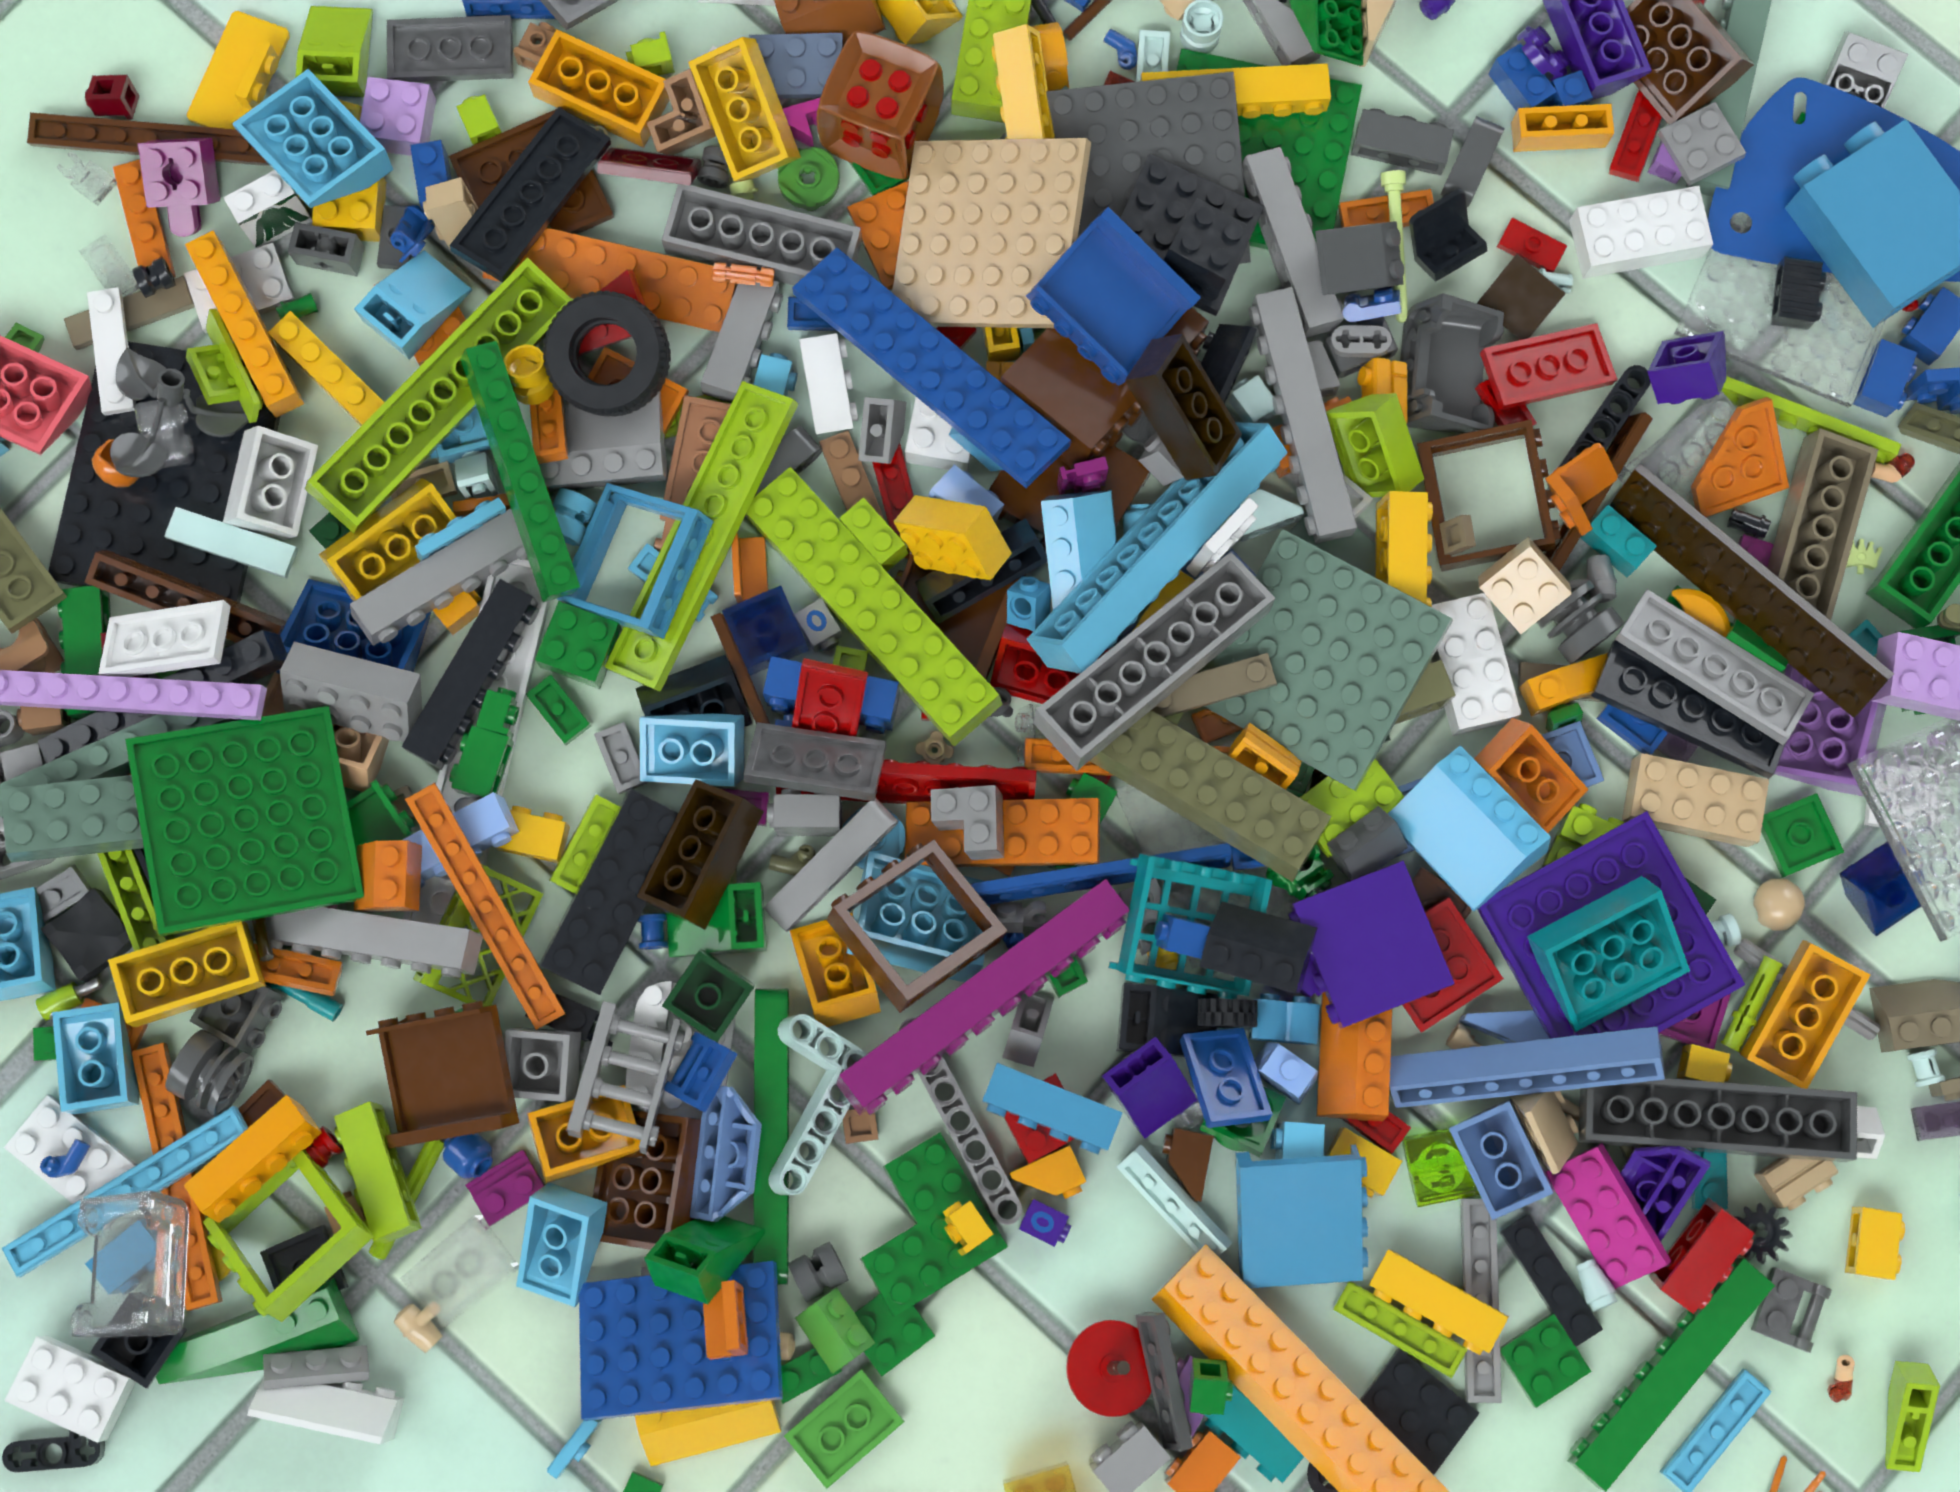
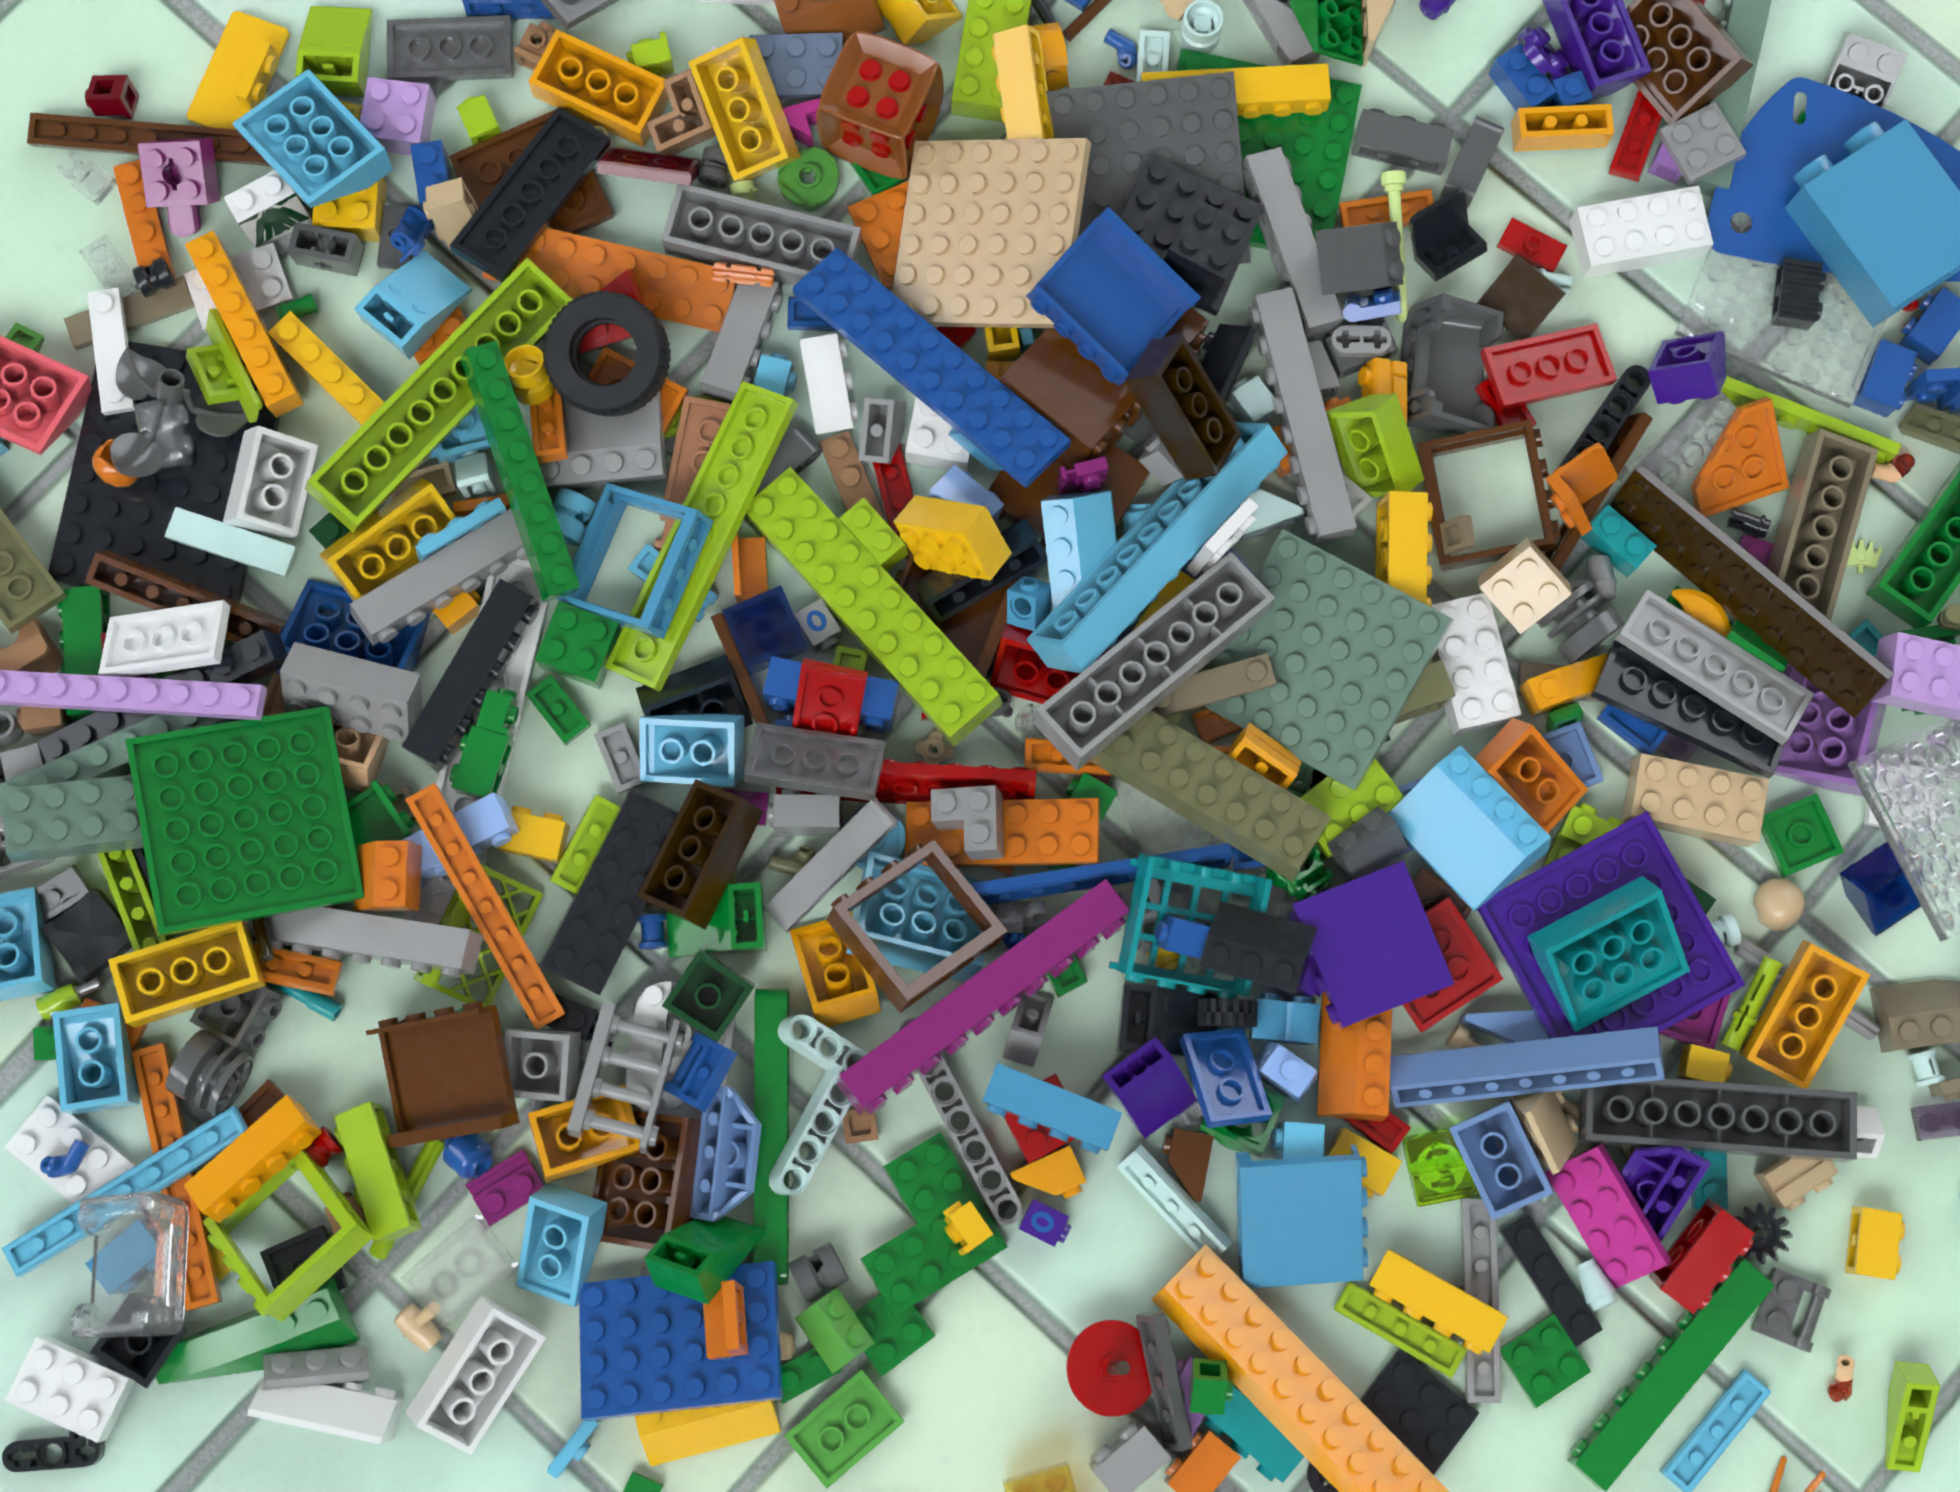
none -> white brick [405,1296,546,1455]

